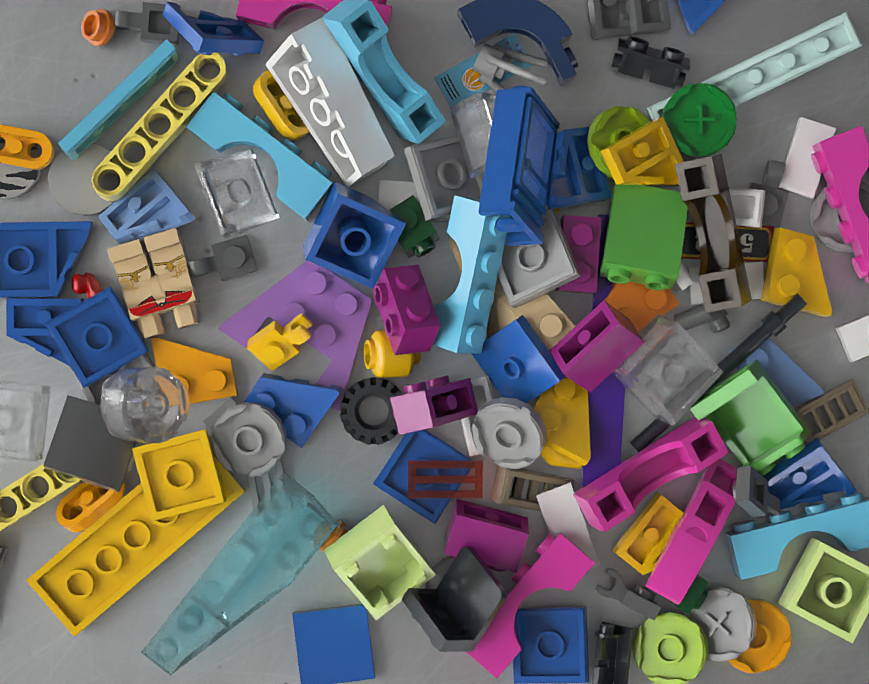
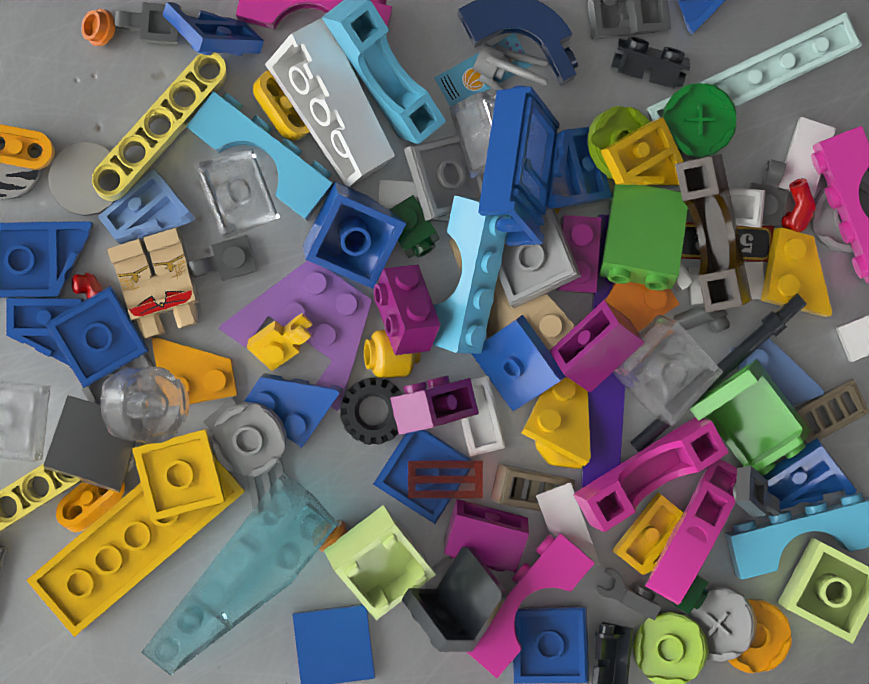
medium azure tile [58,39,179,161] -> none
light grey tile [472,397,547,469] -> none
none -> red arm [781,178,816,233]

